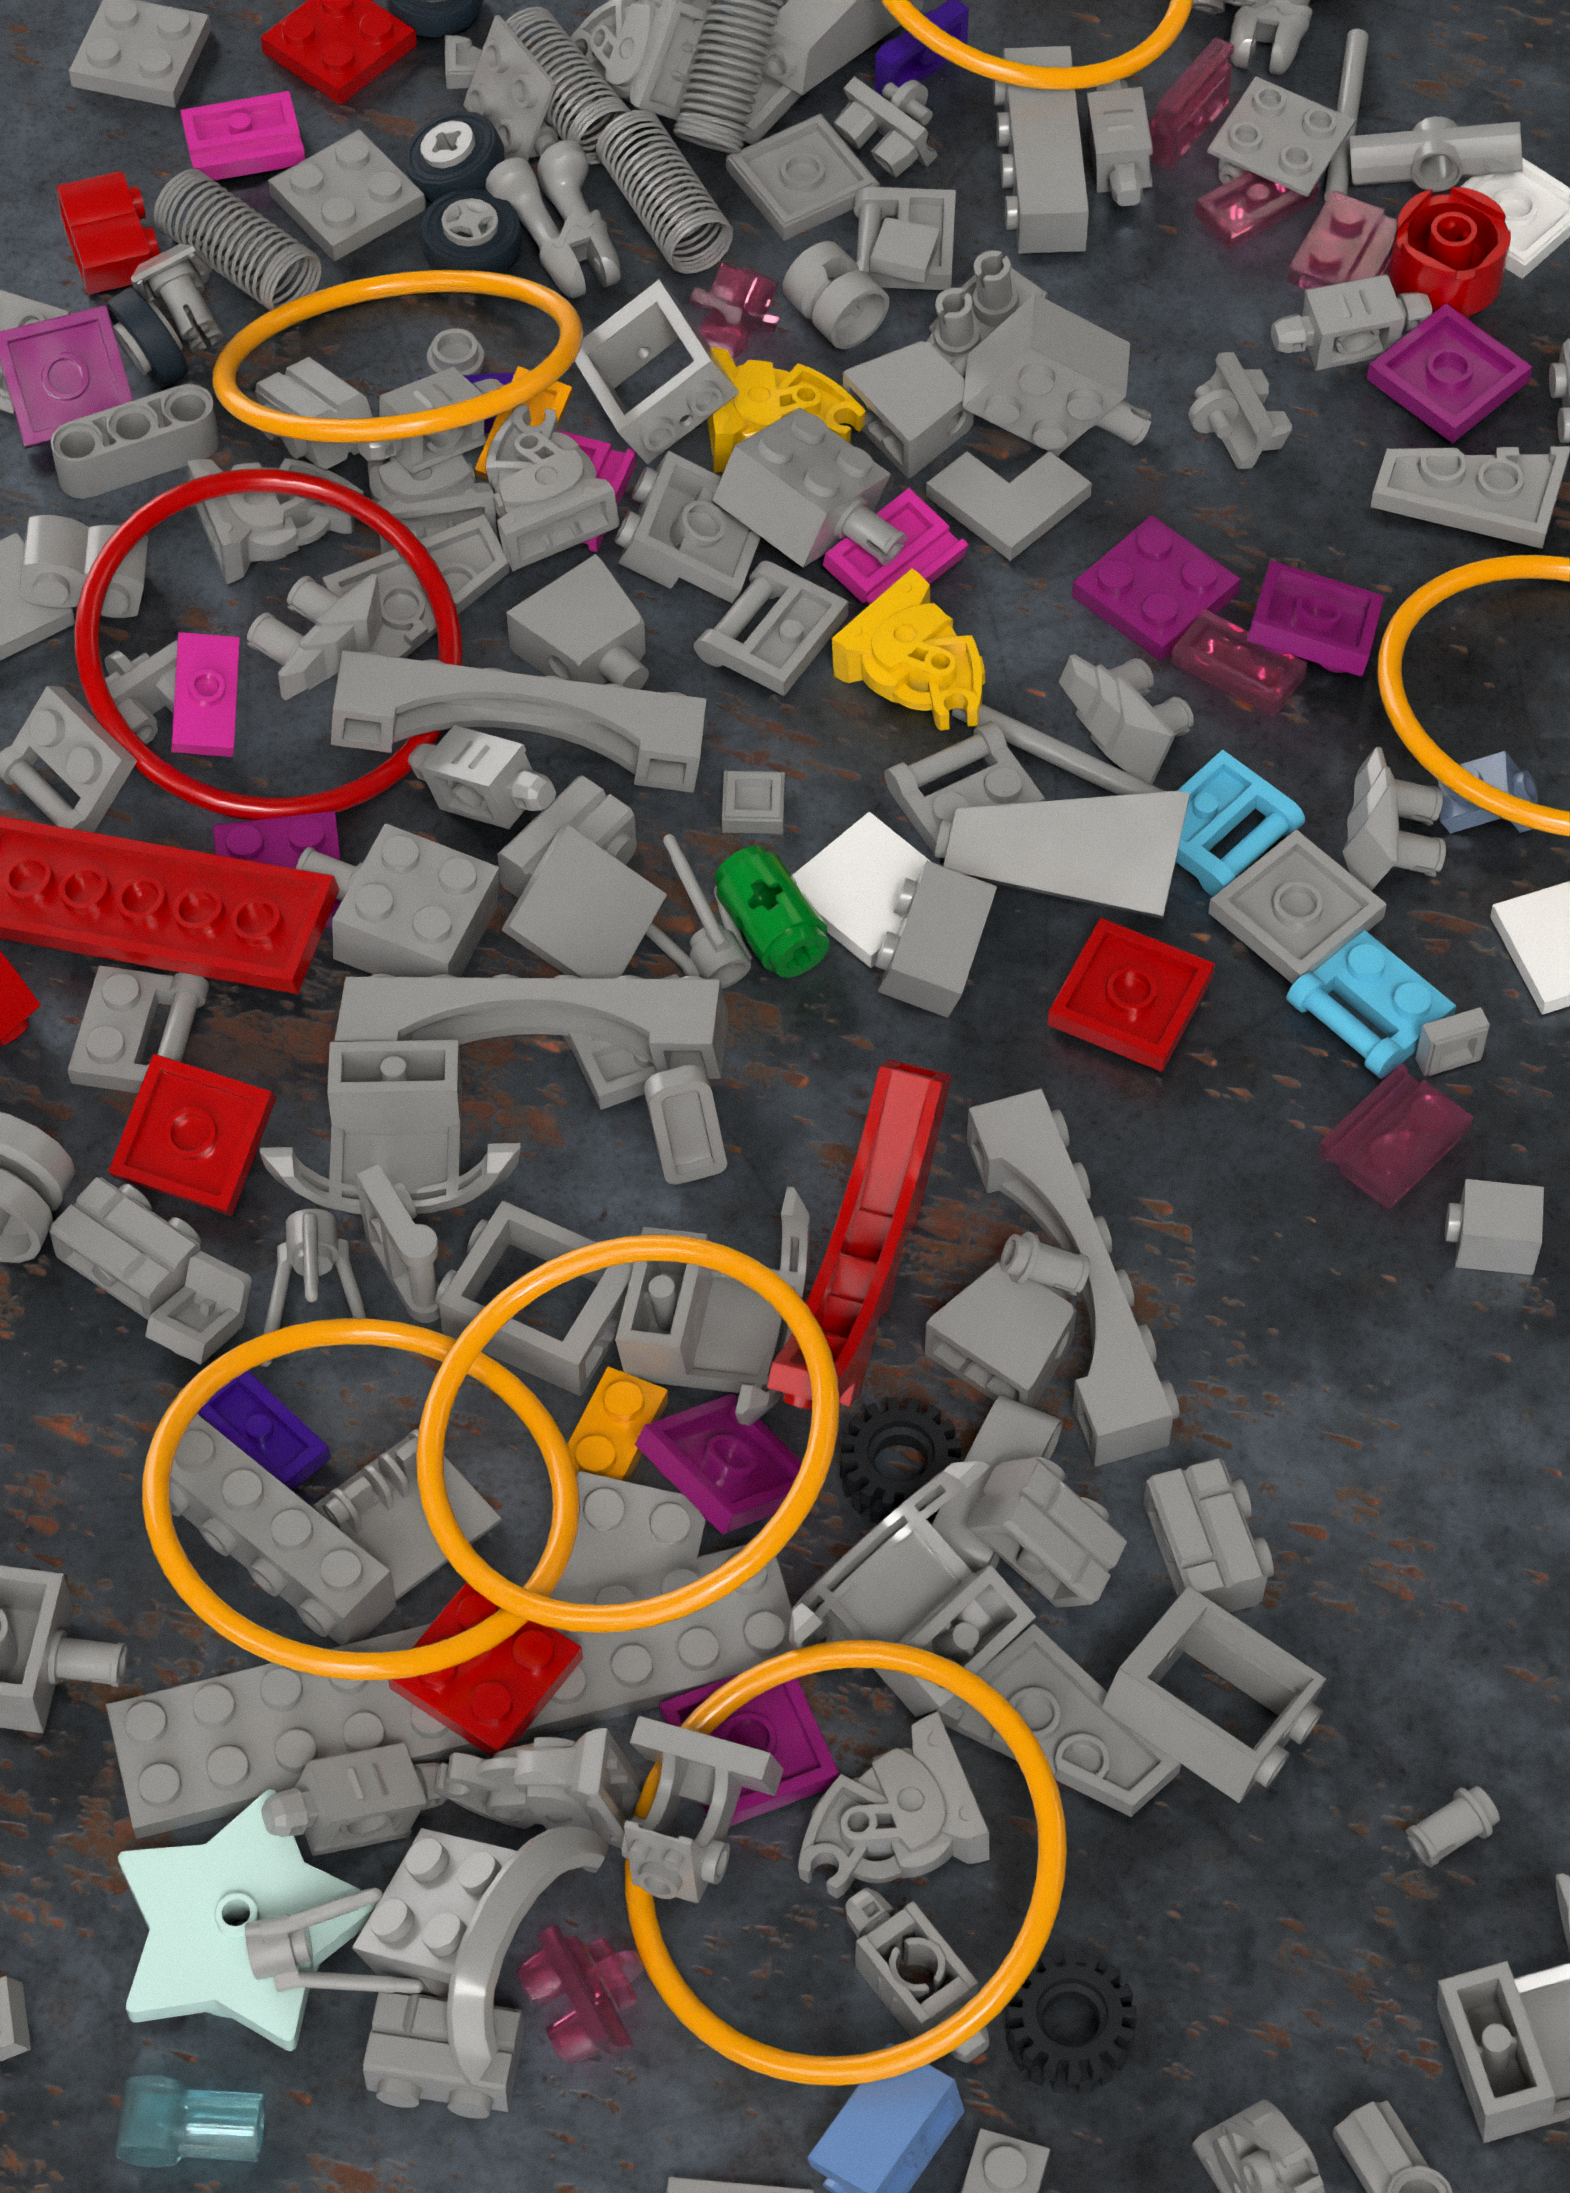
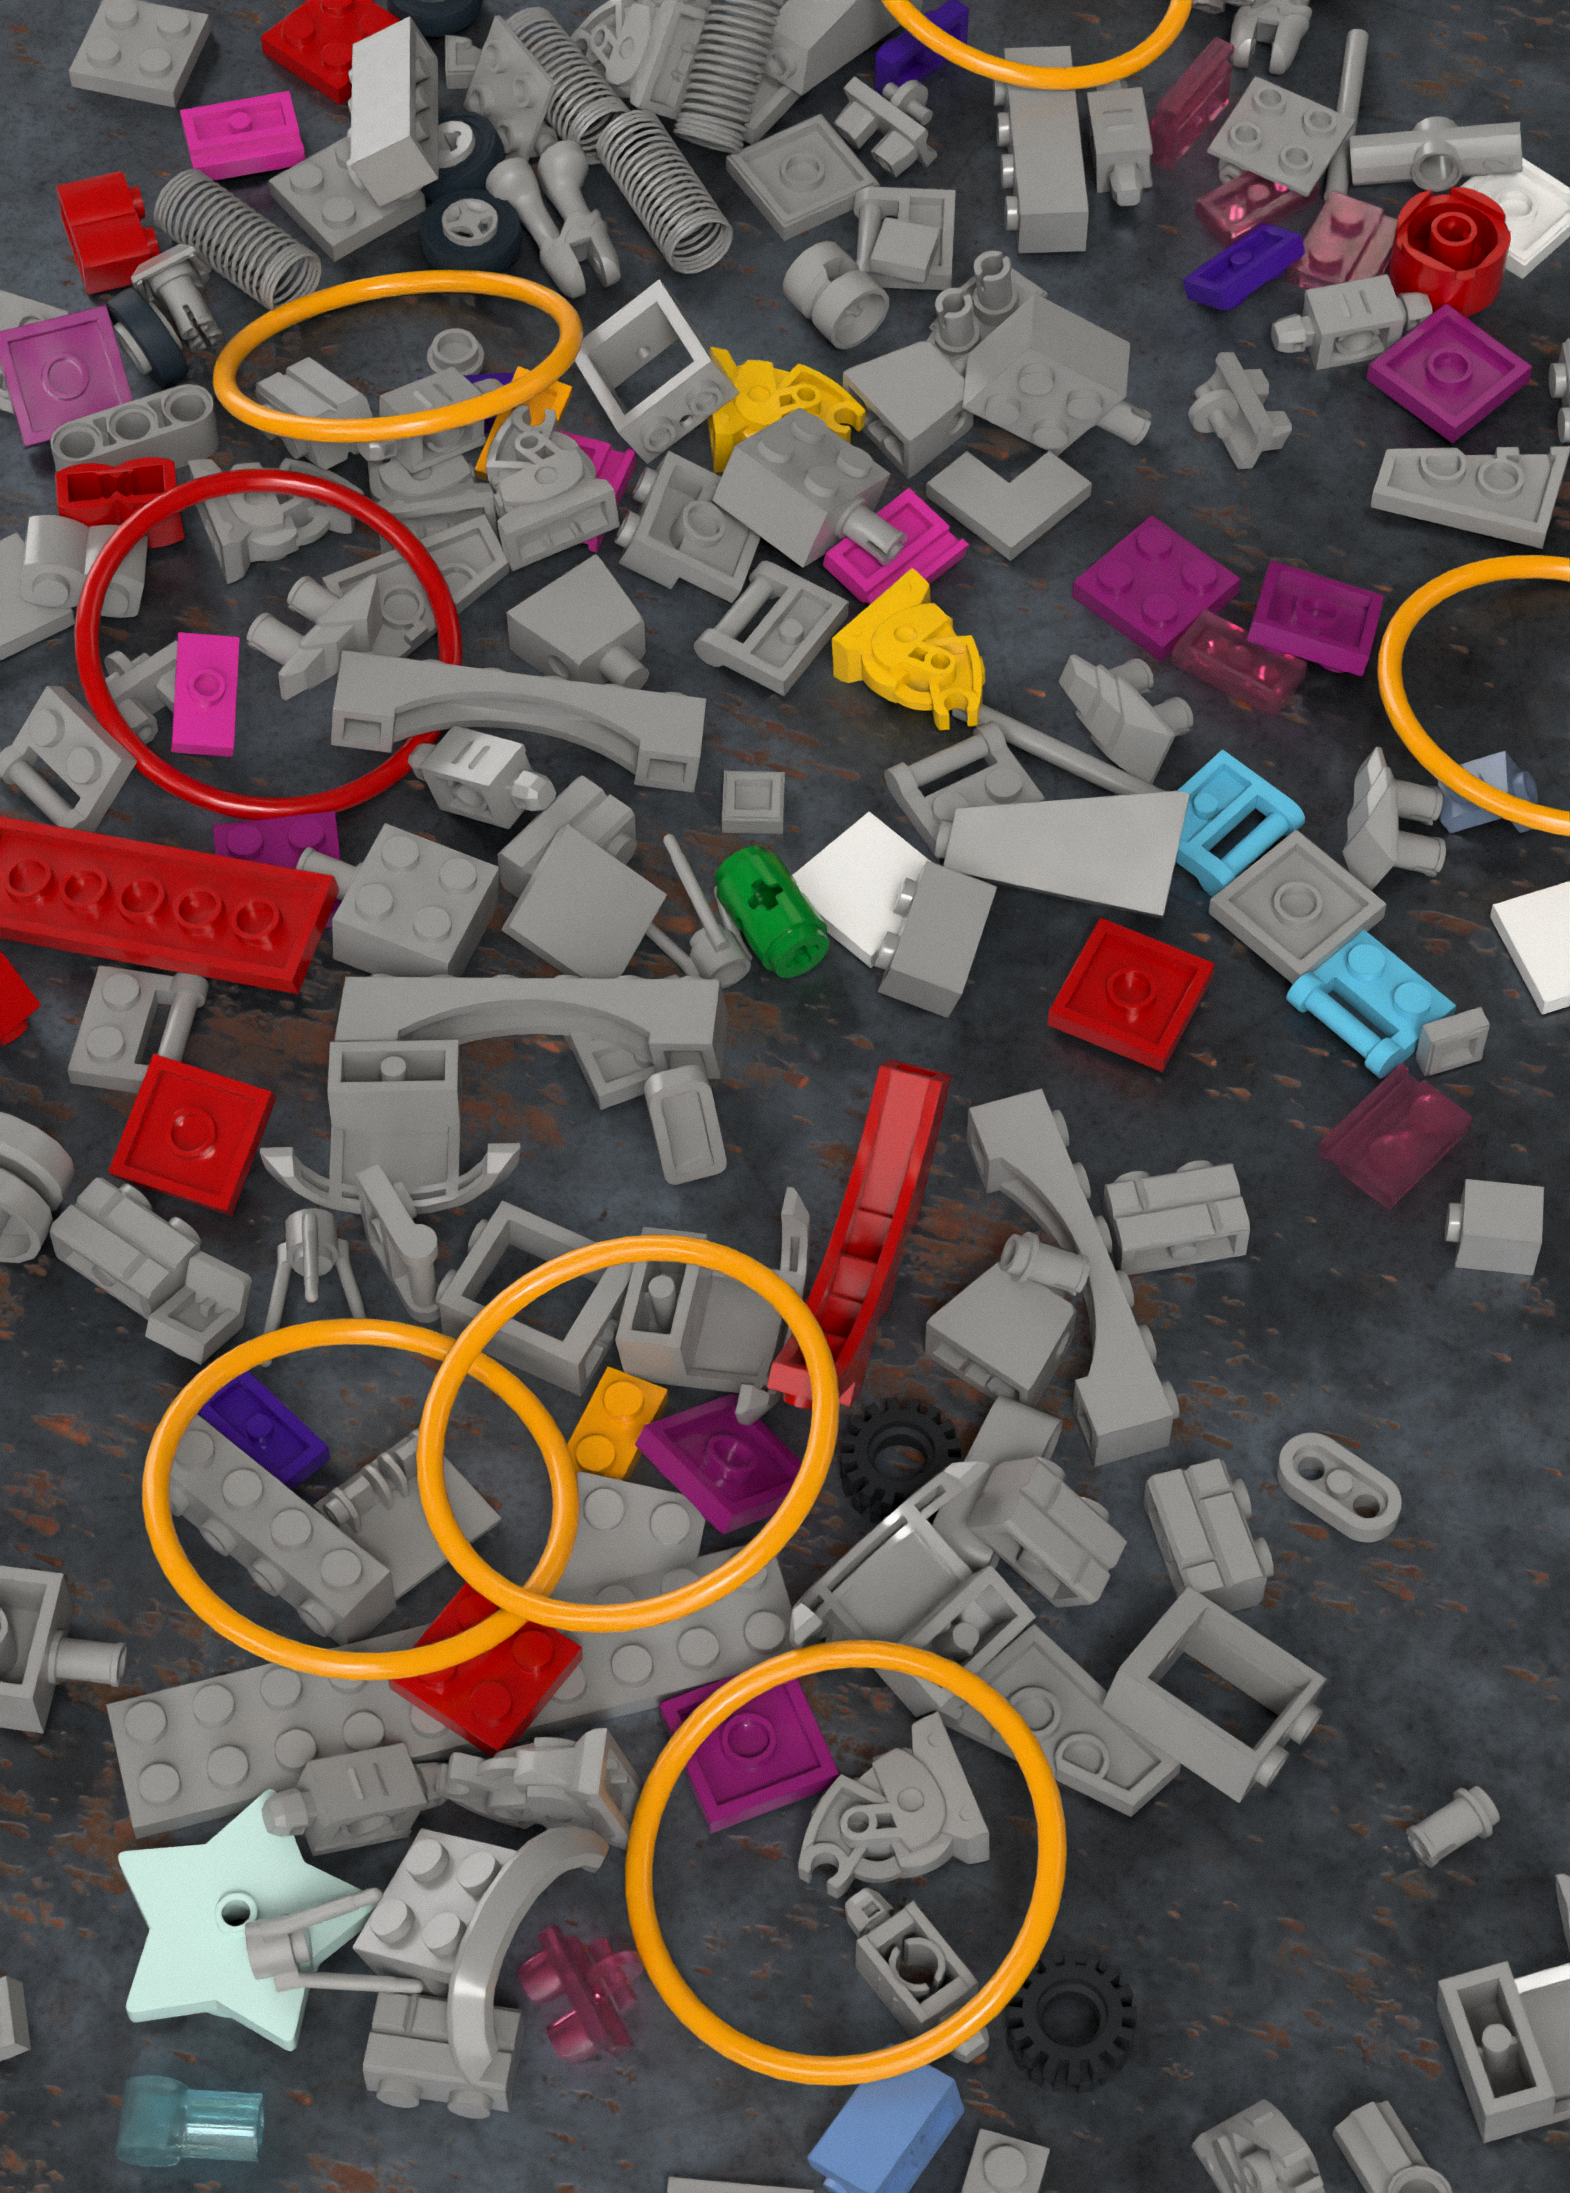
light grey tile [622,1715,784,1903] -> none
clear pink hips [688,263,781,359] -> none
none -> red brick [55,457,185,548]
none -> light grey brick [347,16,439,207]
none -> light grey brick [1102,1160,1250,1275]
none -> dark purple plate [1182,222,1306,311]
none -> light grey plate [1277,1433,1402,1542]

